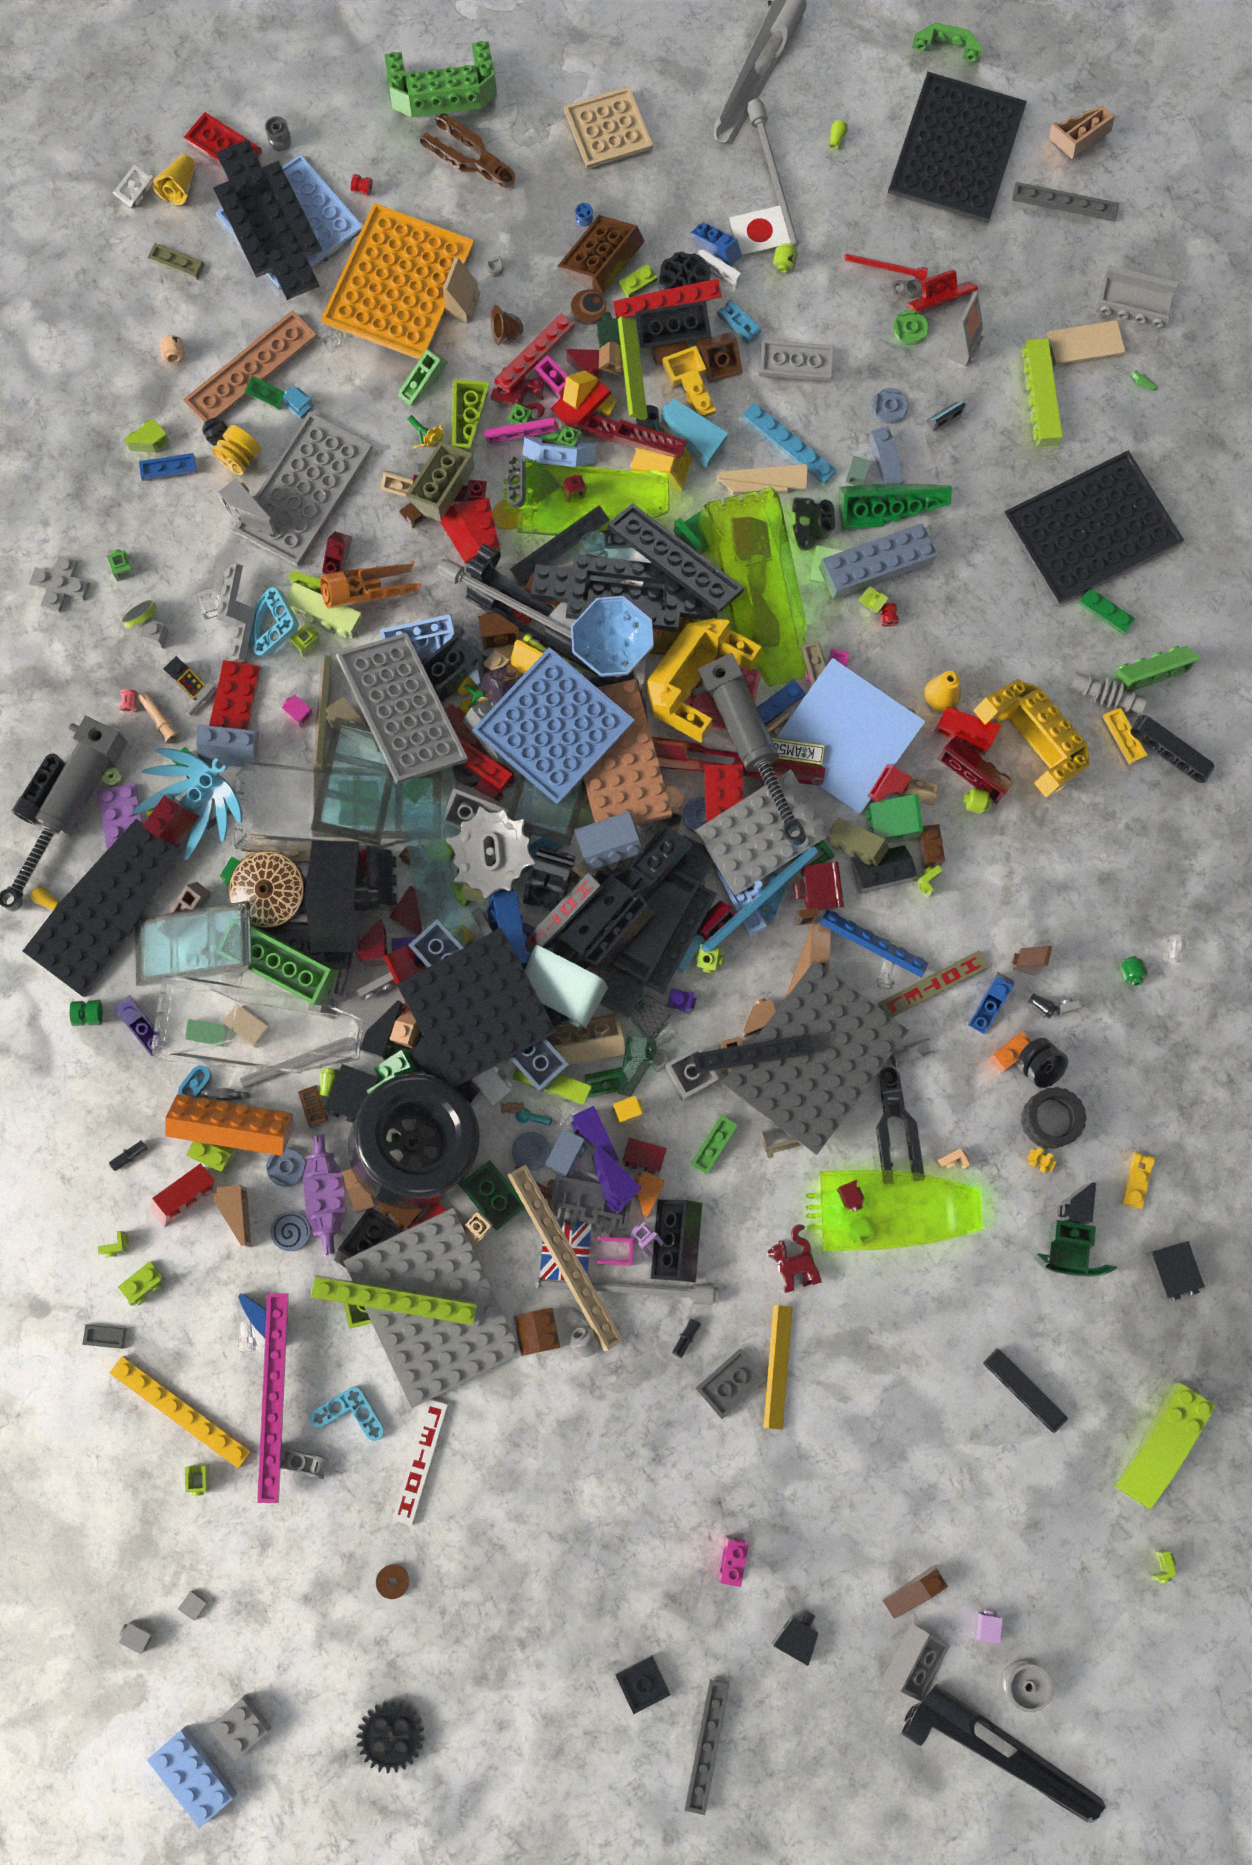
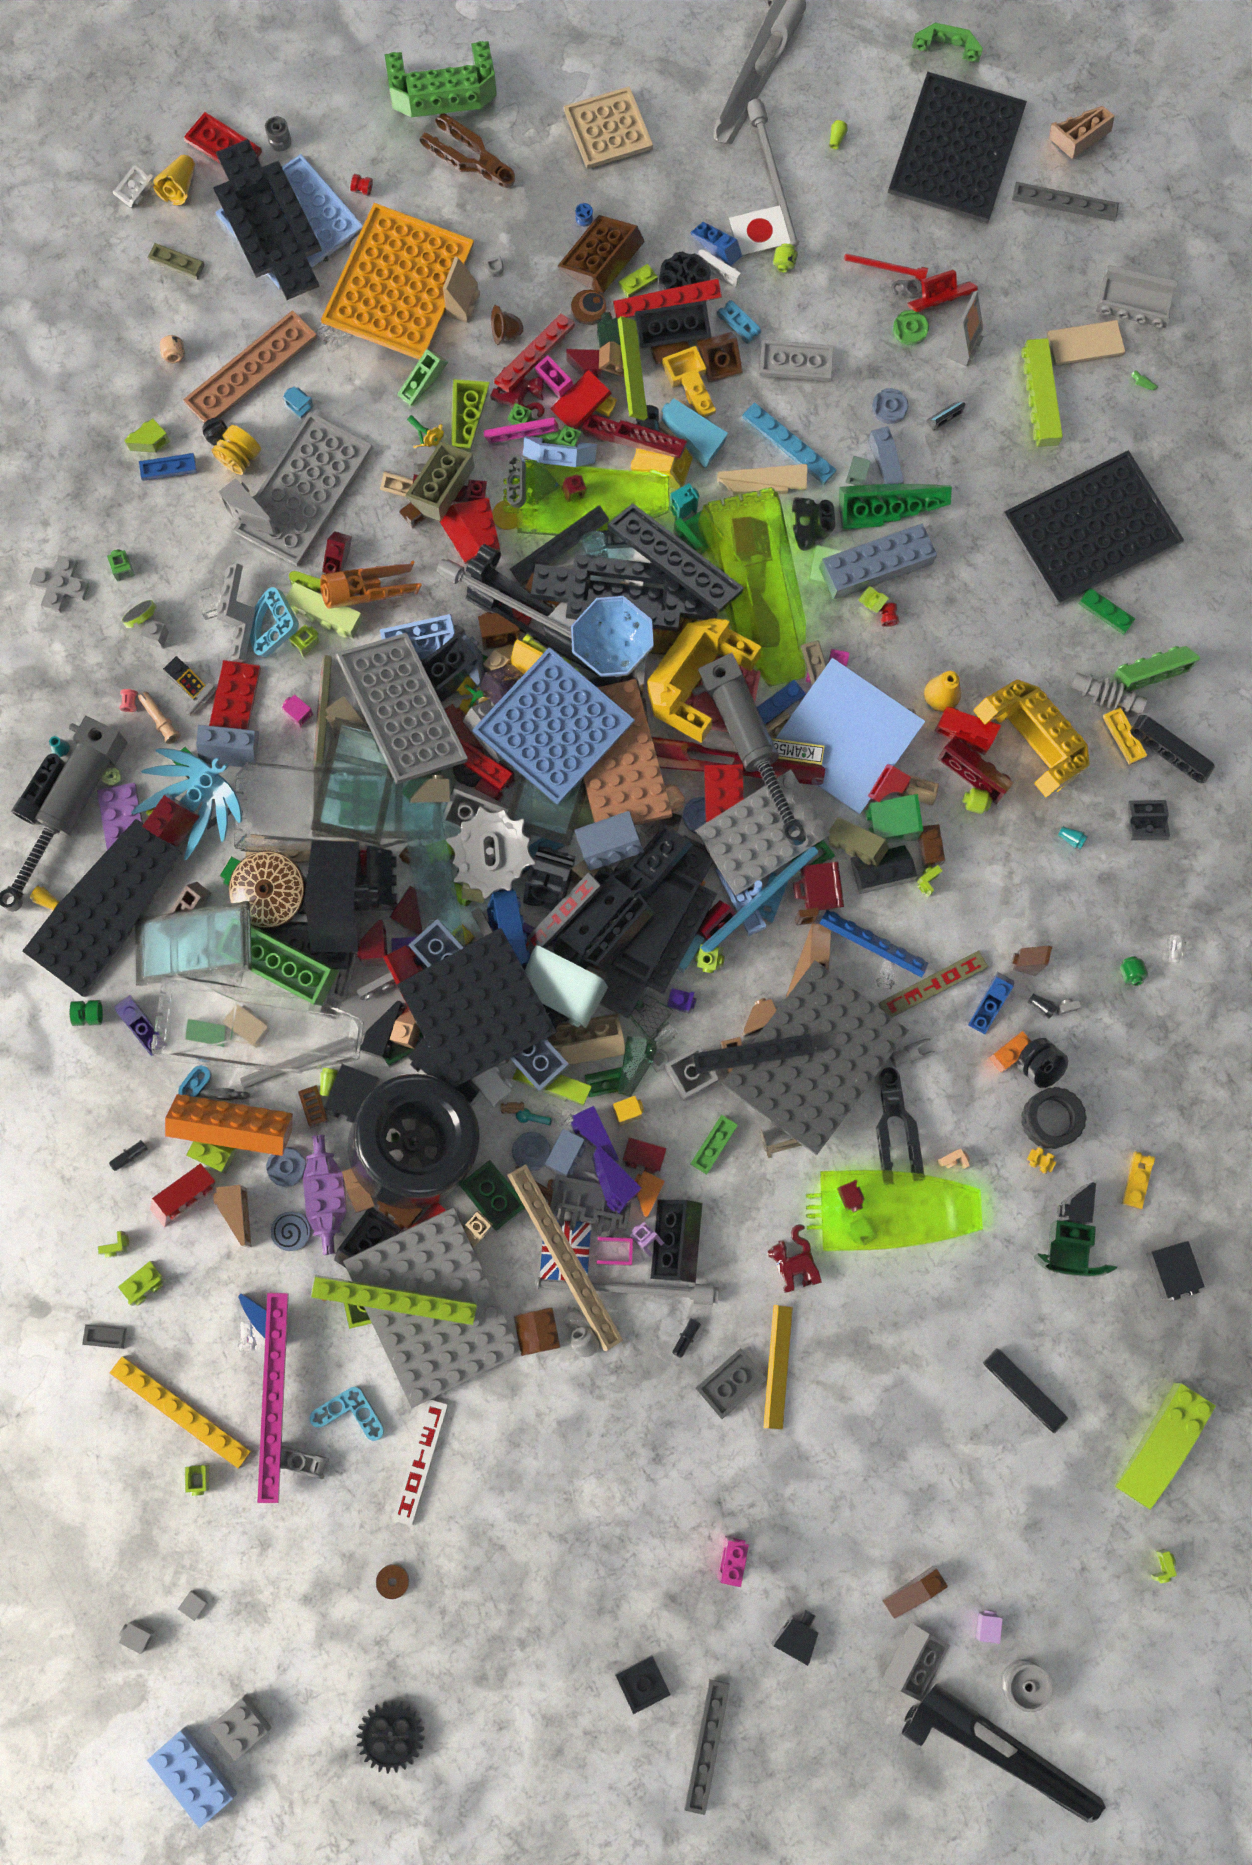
green plate [244,375,285,409] -> none
bracket [367,1049,416,1094] -> none
yellow slope [563,370,599,409] -> none
none -> teal cone [49,736,70,757]
none -> dark tan slope [409,775,450,803]
none -> teal hinge [669,483,700,520]
none -> teal cone [1058,826,1088,850]
none -> black slope [1128,800,1170,840]

